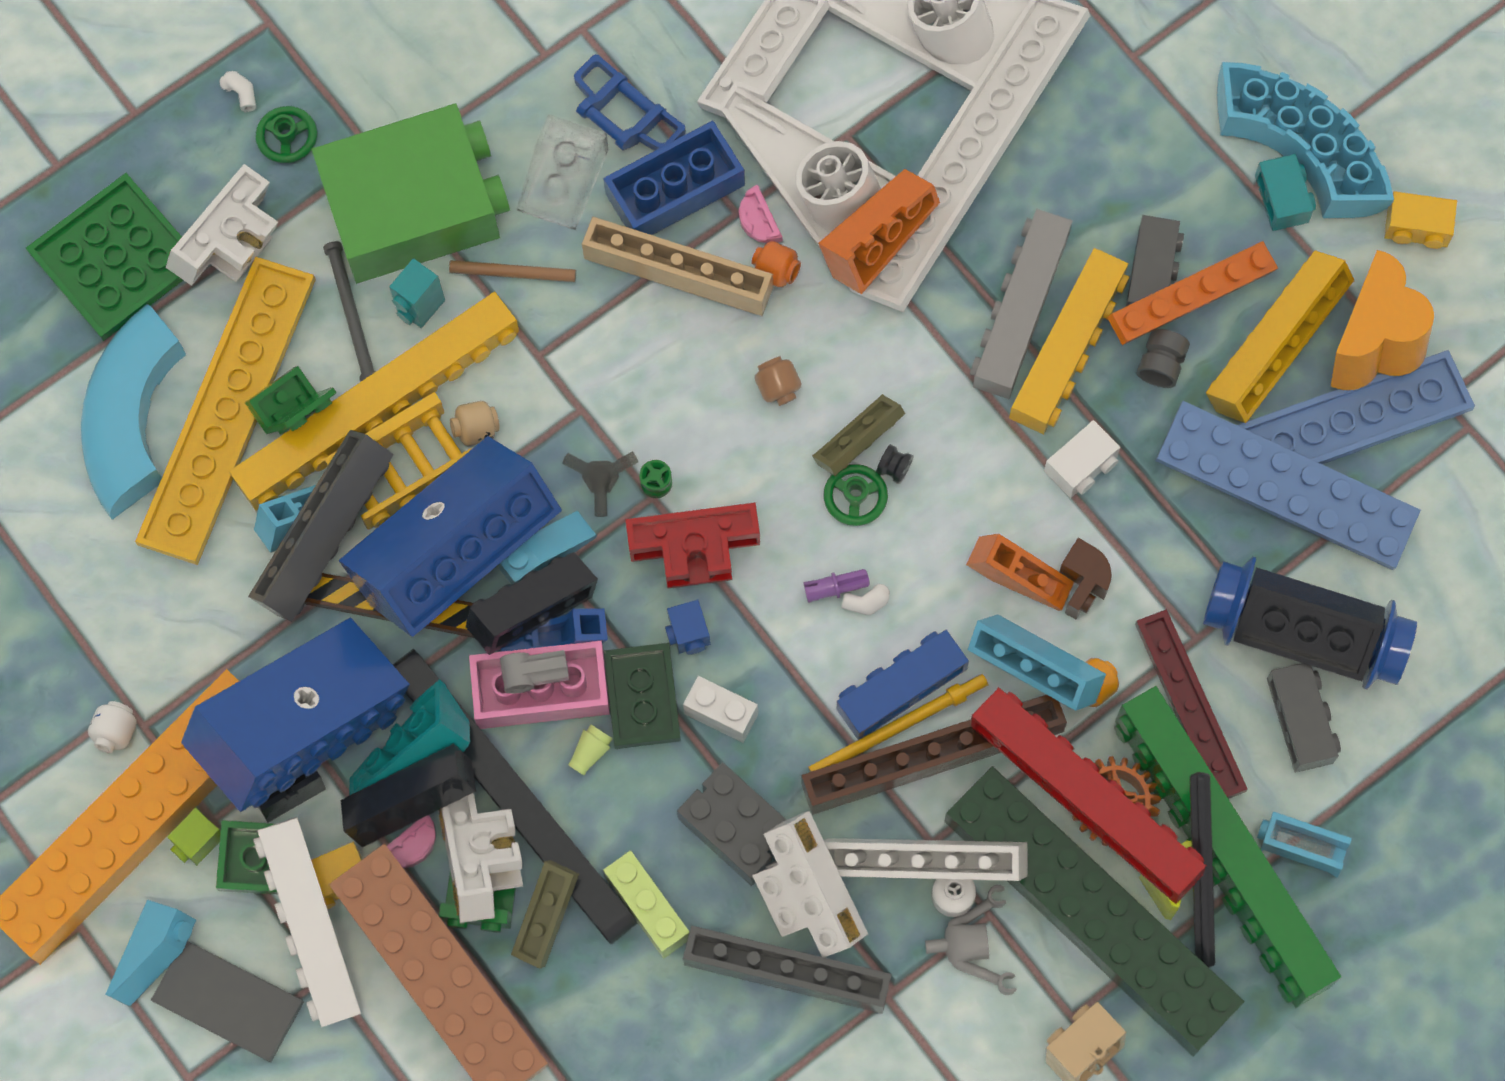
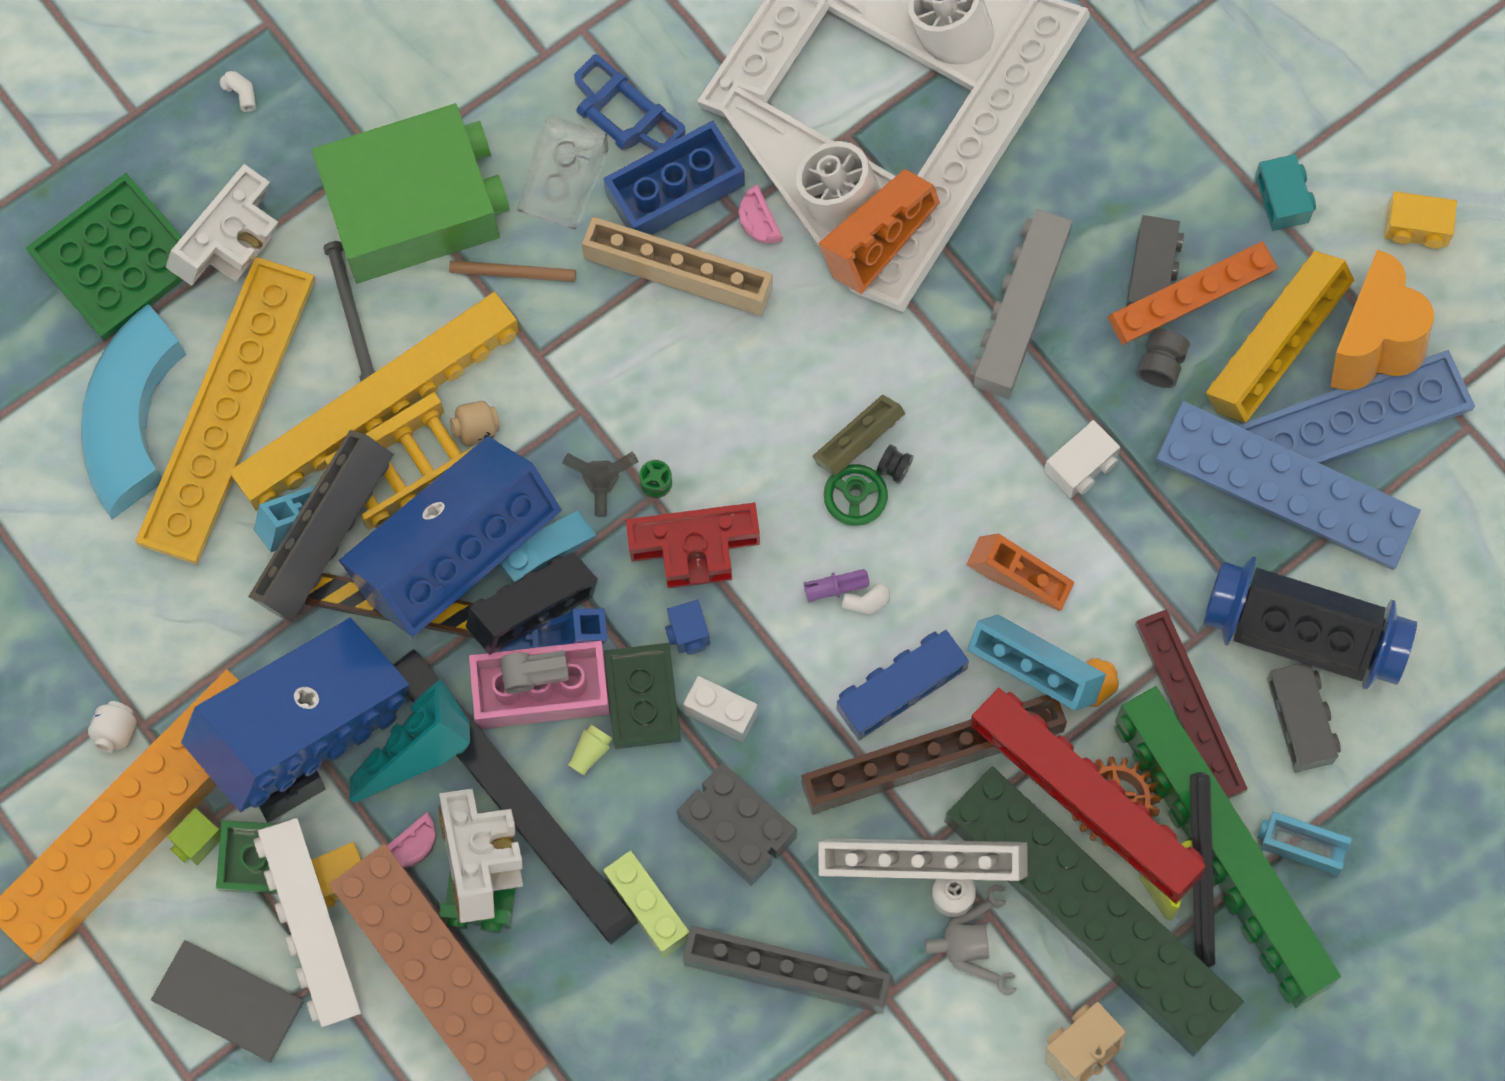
medium azure slope [105,900,196,1006] -> none
green bracket [245,366,337,435] -> none
green piece [255,106,317,163] -> none
black brick [340,744,476,848] -> none
teal brick [389,258,445,329] -> none
olive plate [511,860,579,969] -> none
orange head [751,241,801,288] -> none
white piece [752,811,868,957] -> none
medium nougat head [754,356,802,406] -> none
yellow bar [808,674,988,772] -> none
yellow brick [1009,248,1130,435] -> none
reddish brown brick [1059,537,1112,620] -> none
medium azure brick [1217,62,1394,218] -> none

